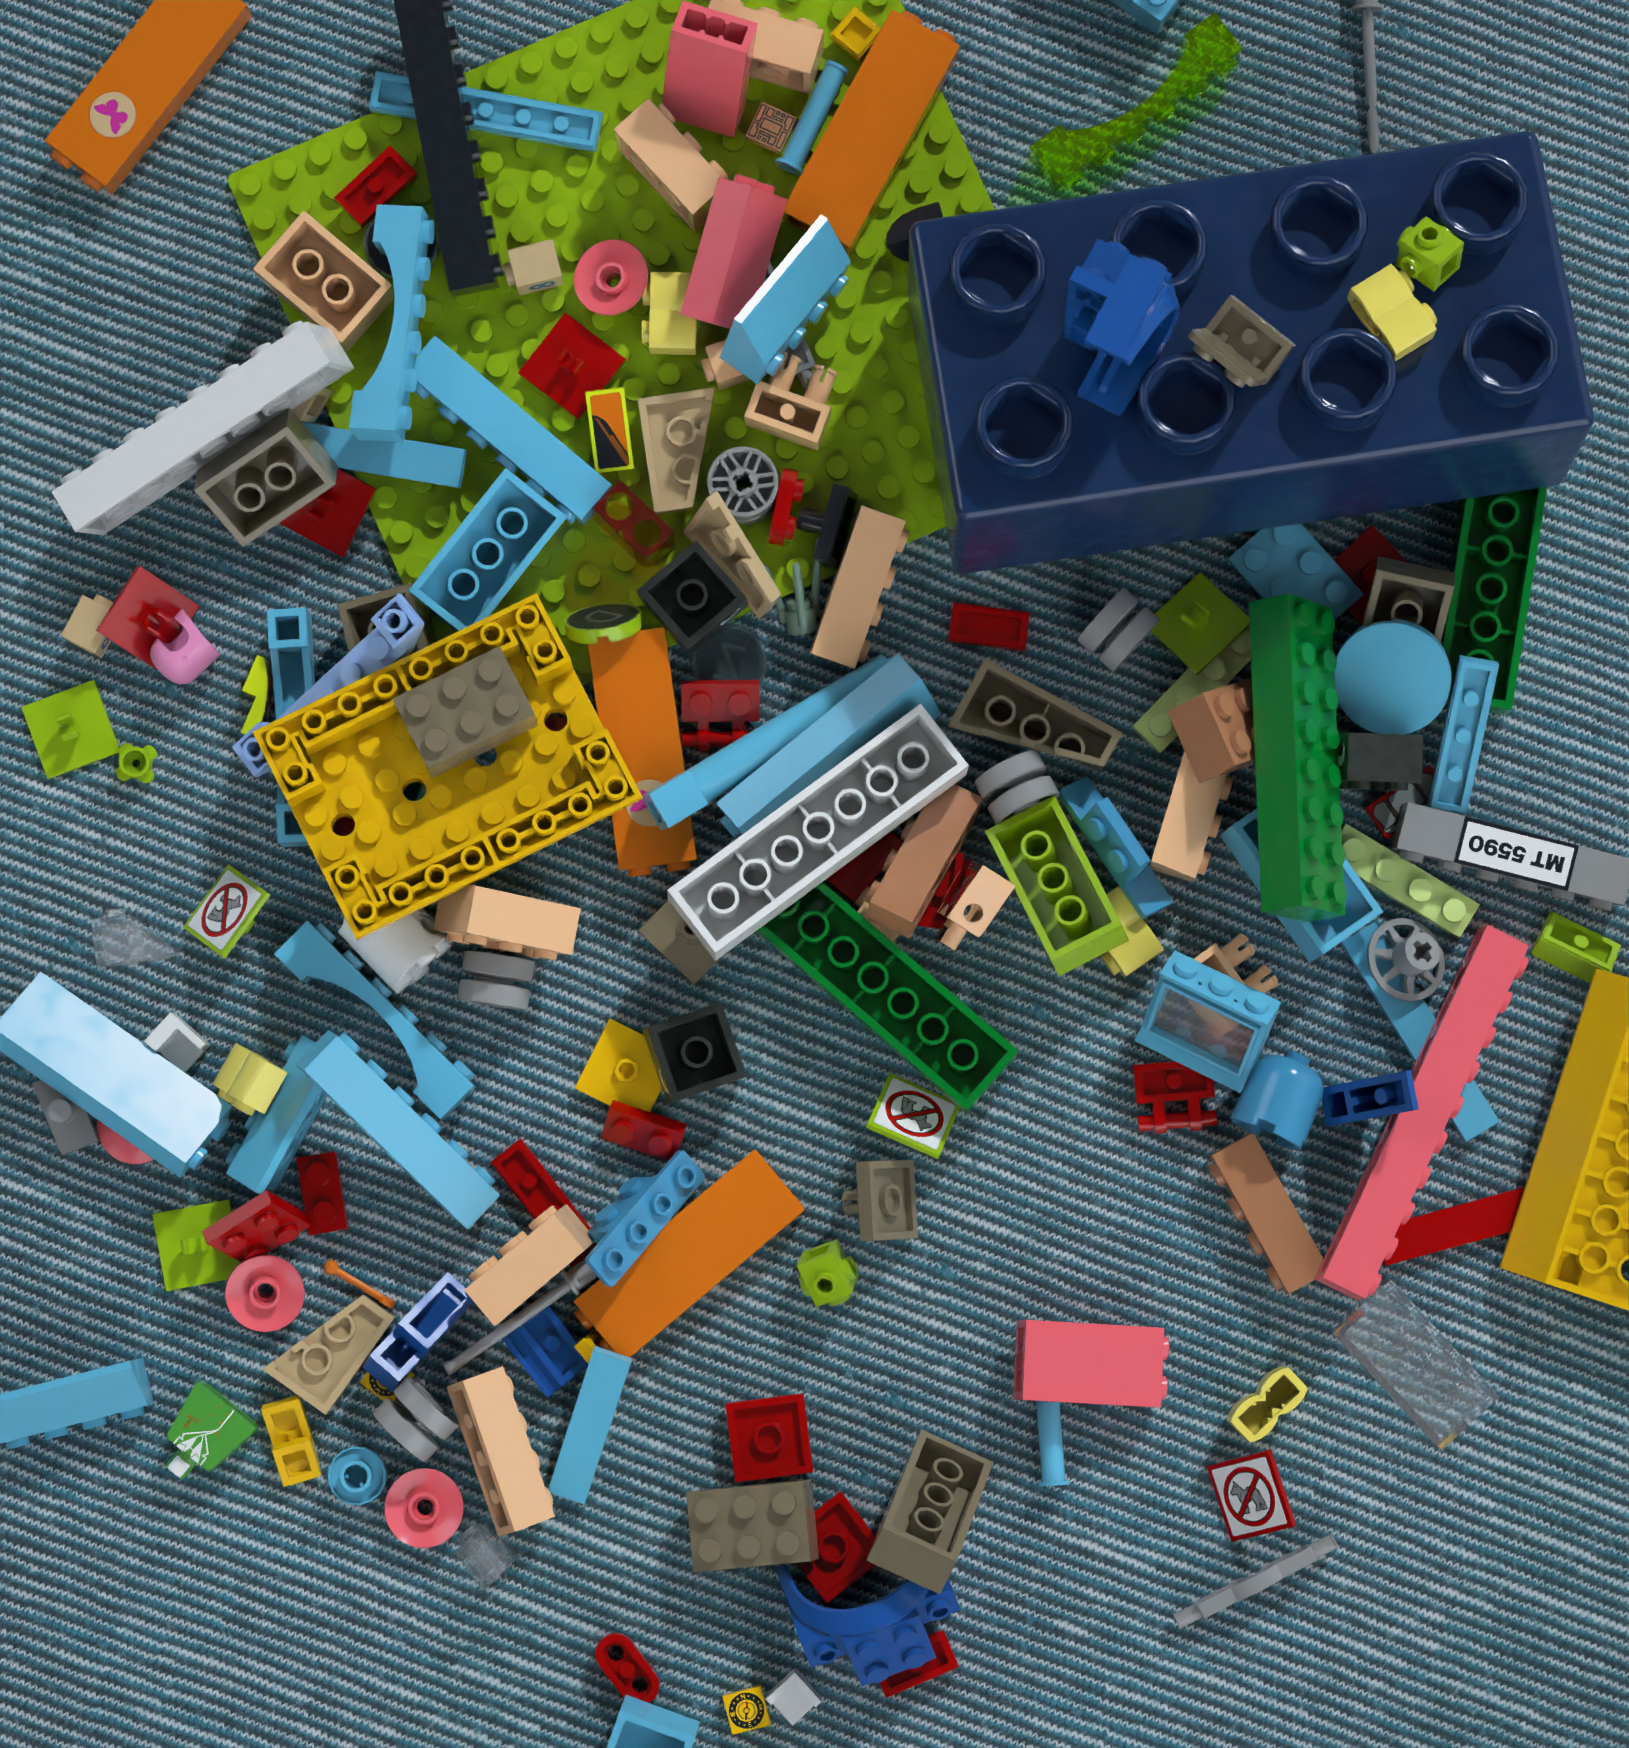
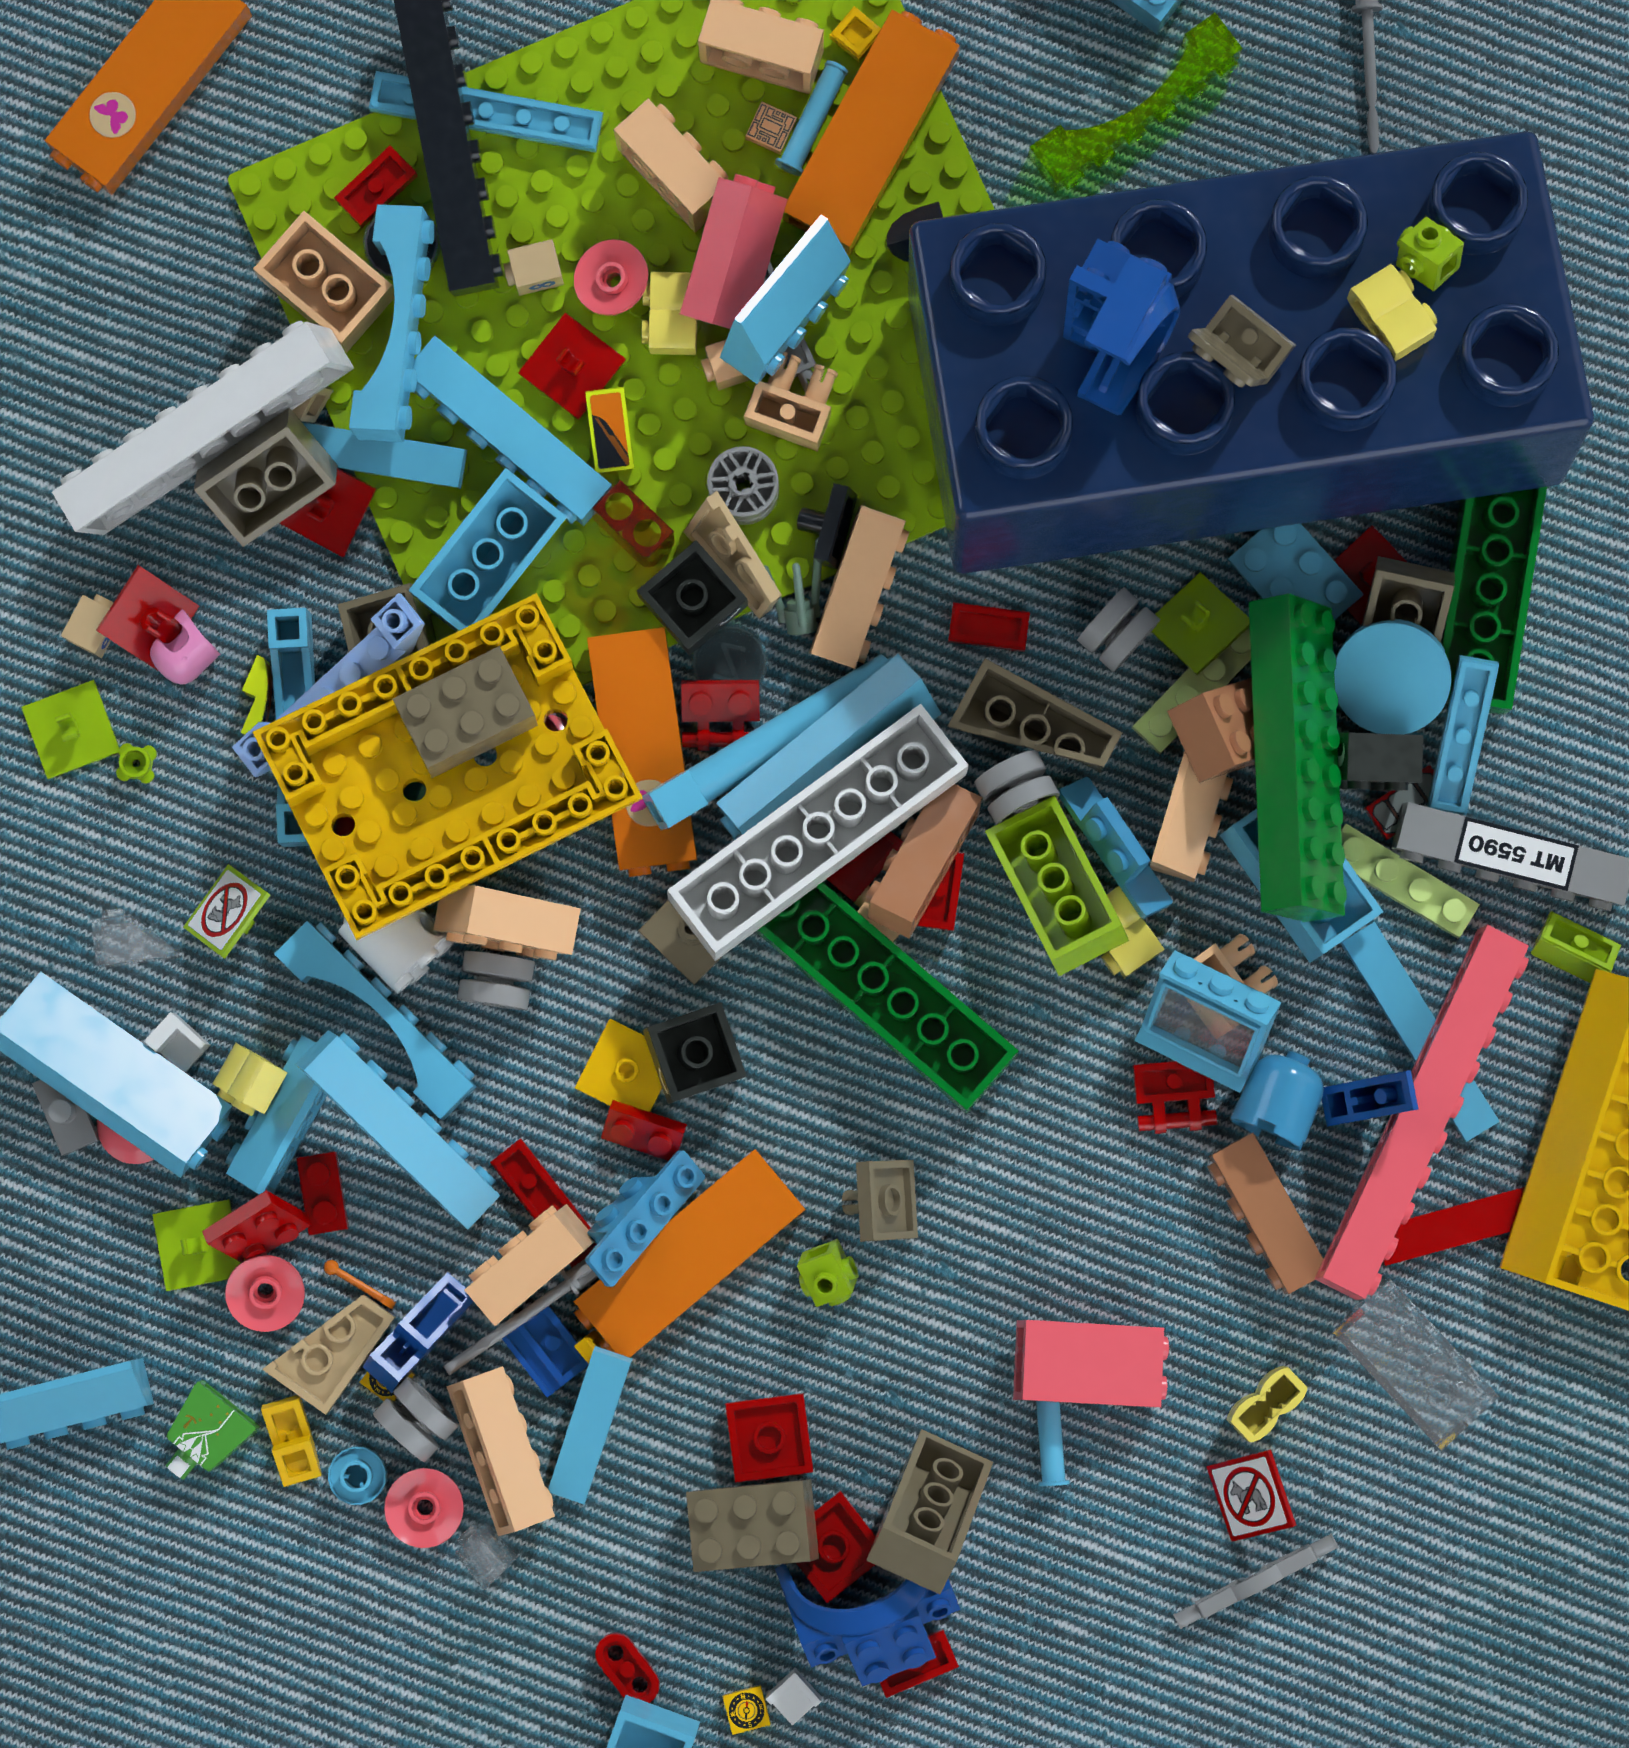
tile [564,603,642,644] -> none
tan wing [638,387,715,515] -> none
coral brick [662,0,758,138] -> none
red plate [768,468,805,547] -> none
piece [866,1073,959,1159] -> none
light nougat torso [935,857,1015,951] -> none
light grey wheel [1367,918,1445,1002] -> none

